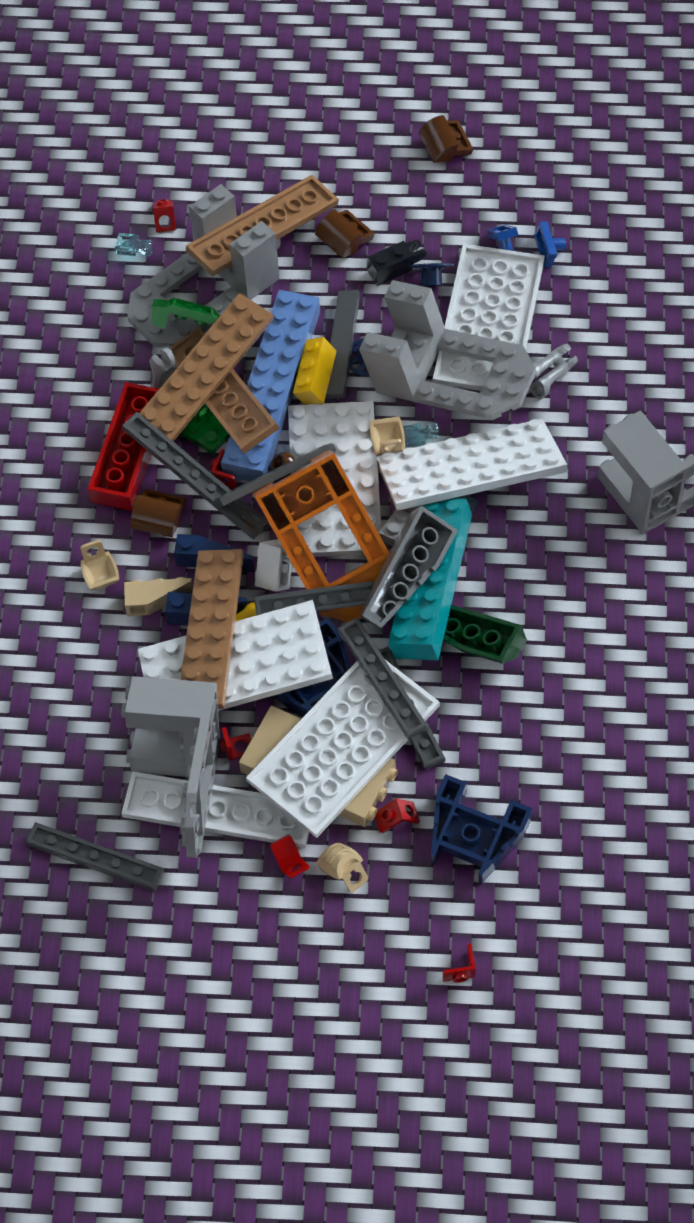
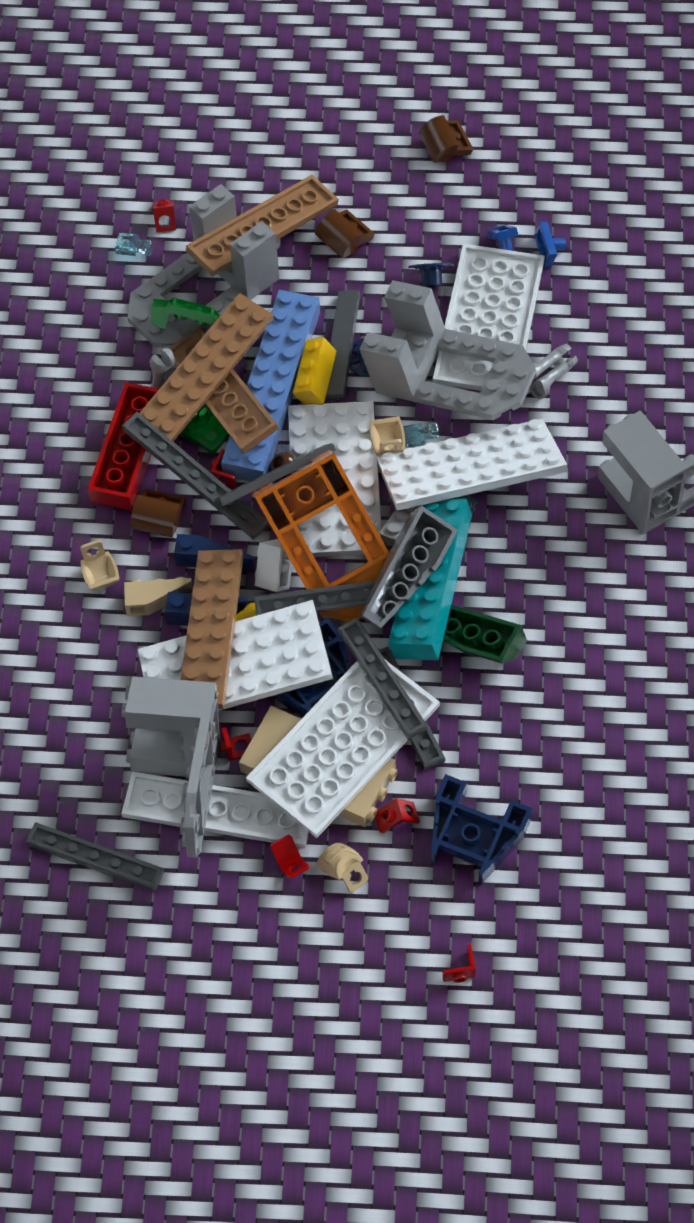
black hinge [367,240,427,286] -> none

